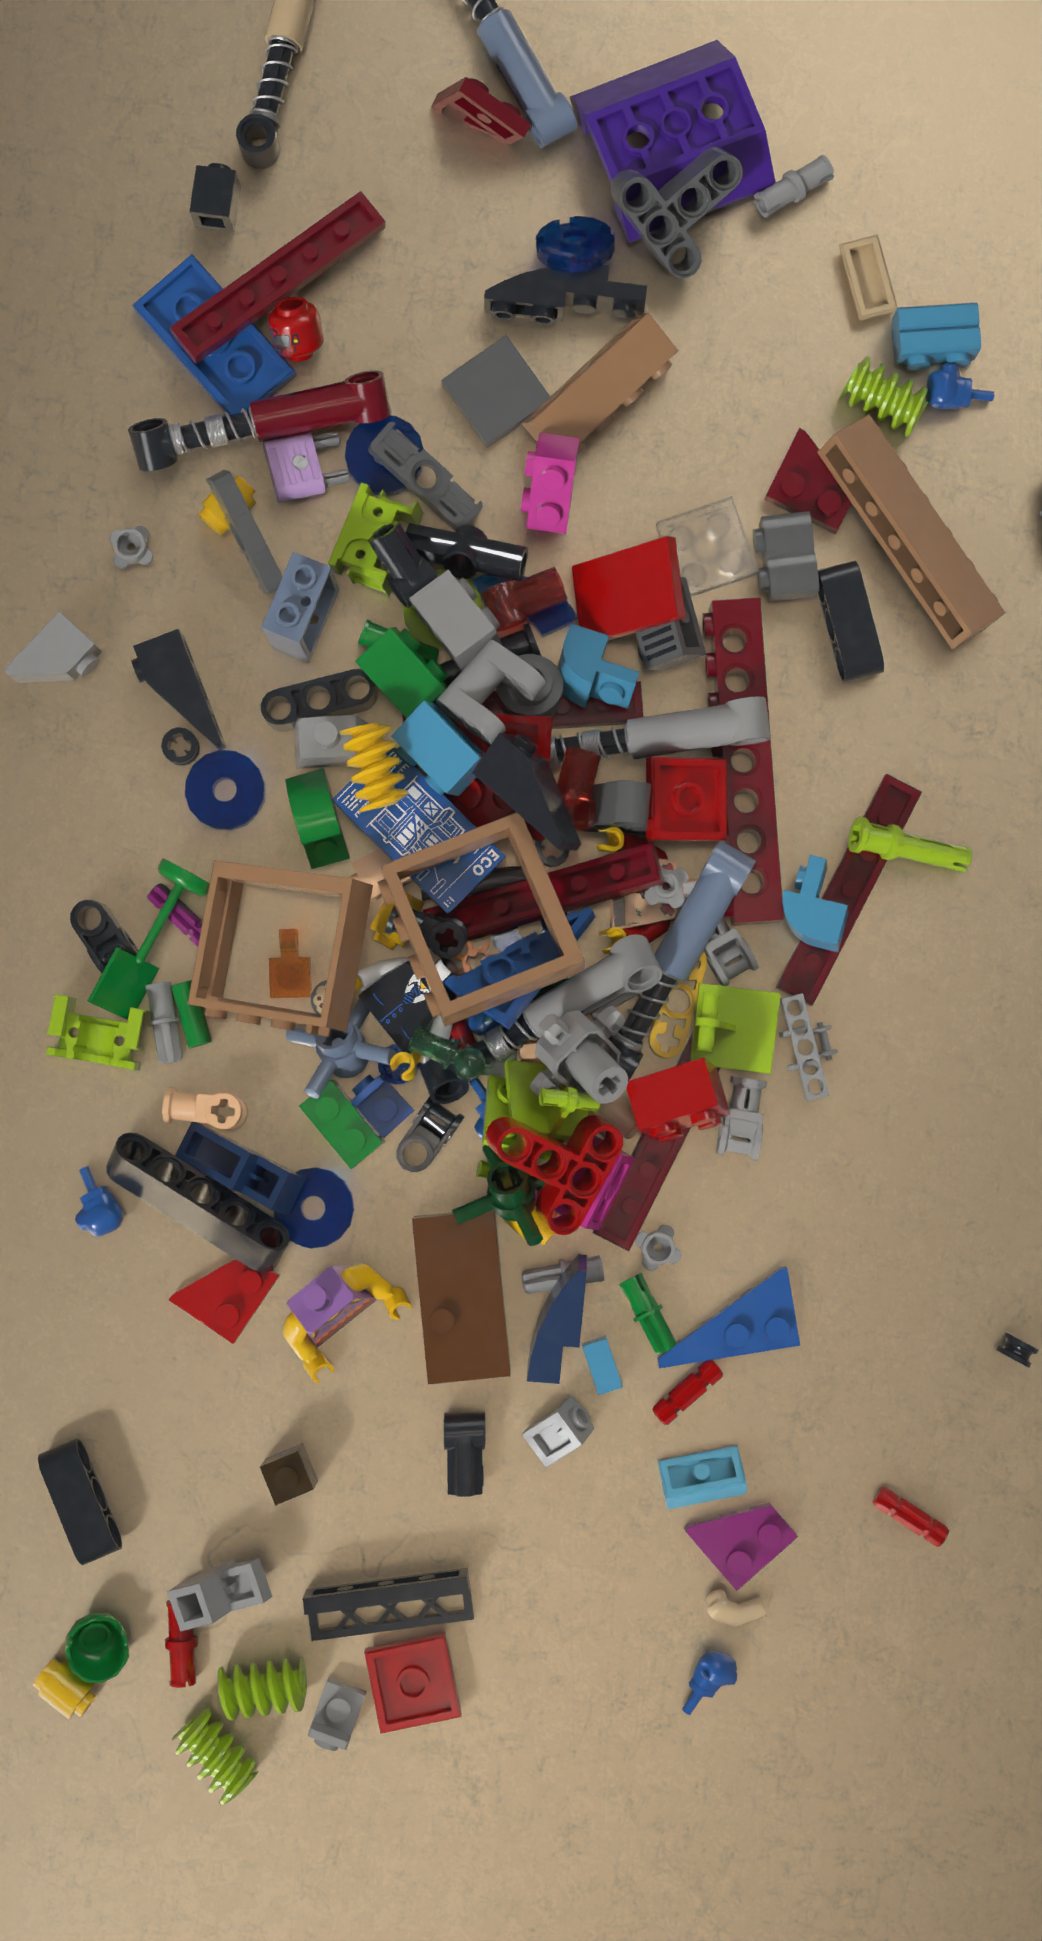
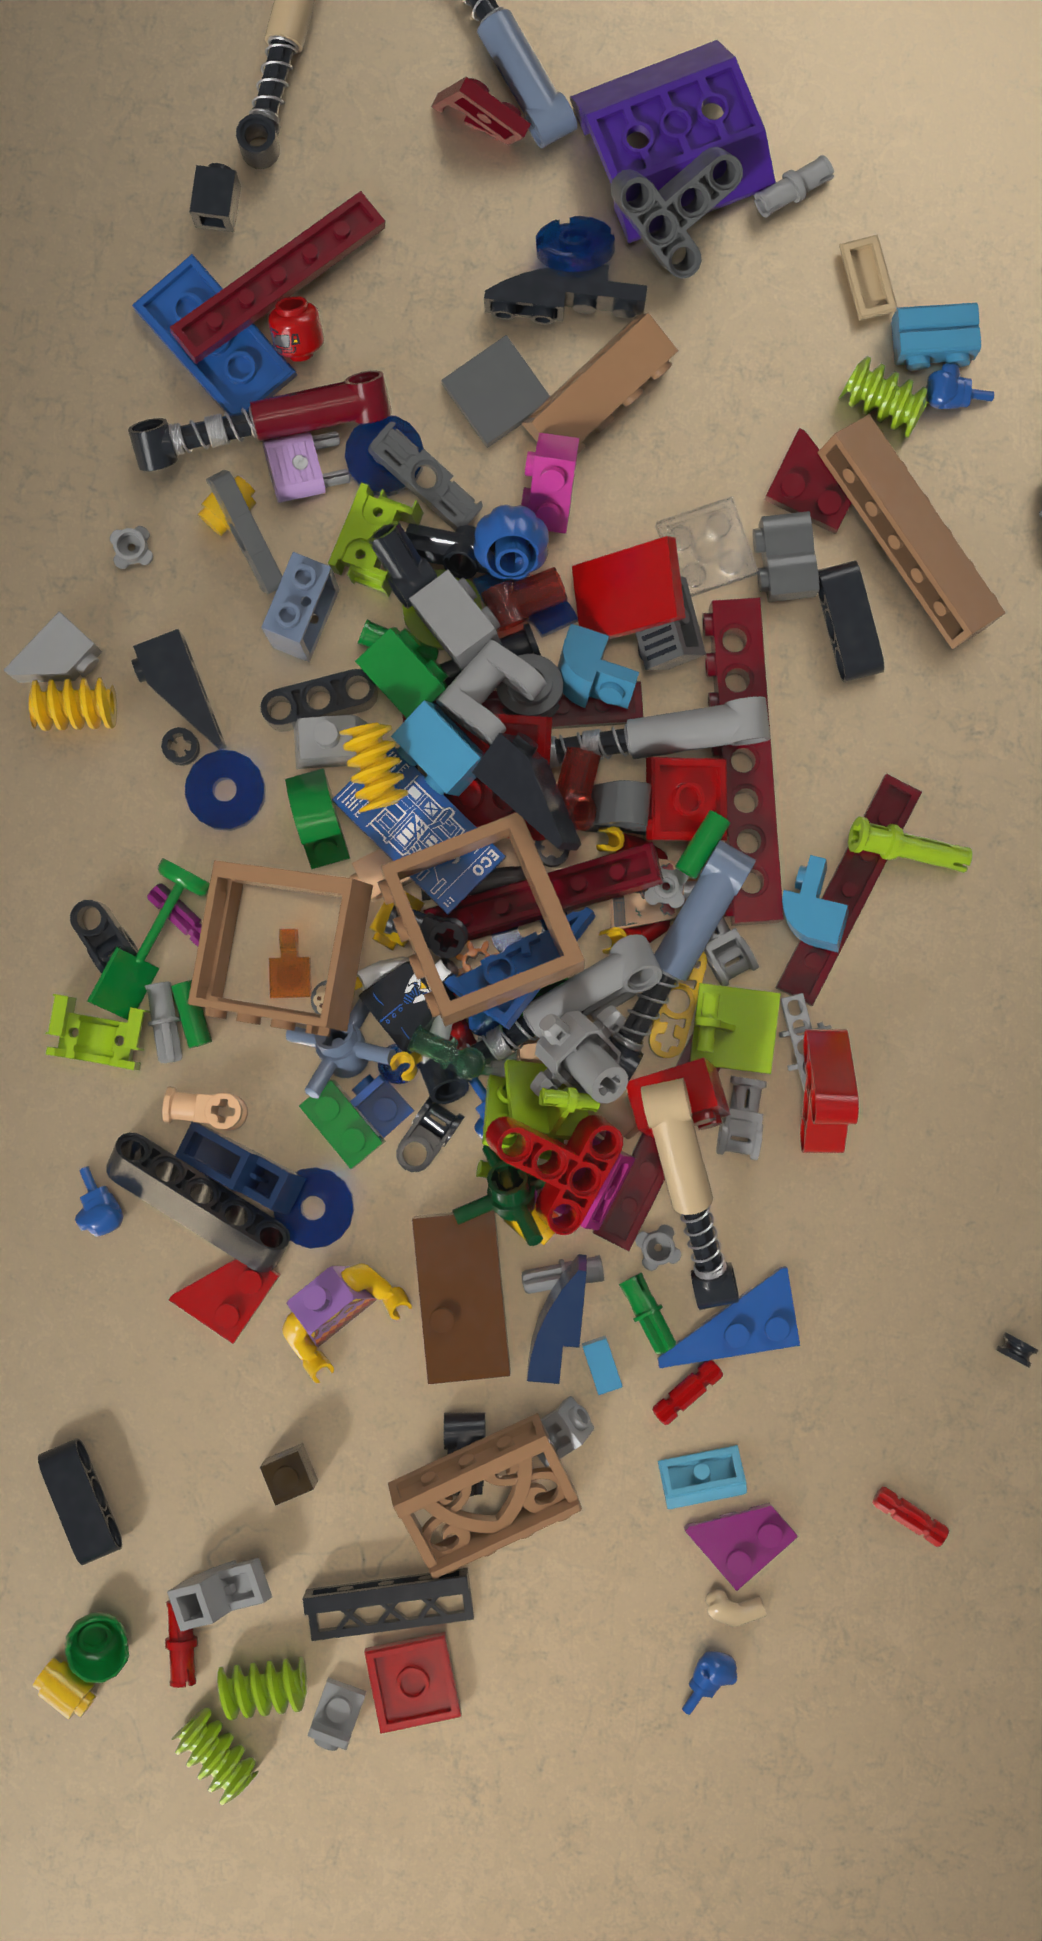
none -> yellow piece [29,677,117,731]
none -> medium nougat fence [388,1413,582,1579]
none -> blue plant [474,504,549,580]
none -> tan piece [641,1078,740,1310]
none -> green axle [675,810,731,879]
none -> red beam [800,1029,859,1153]

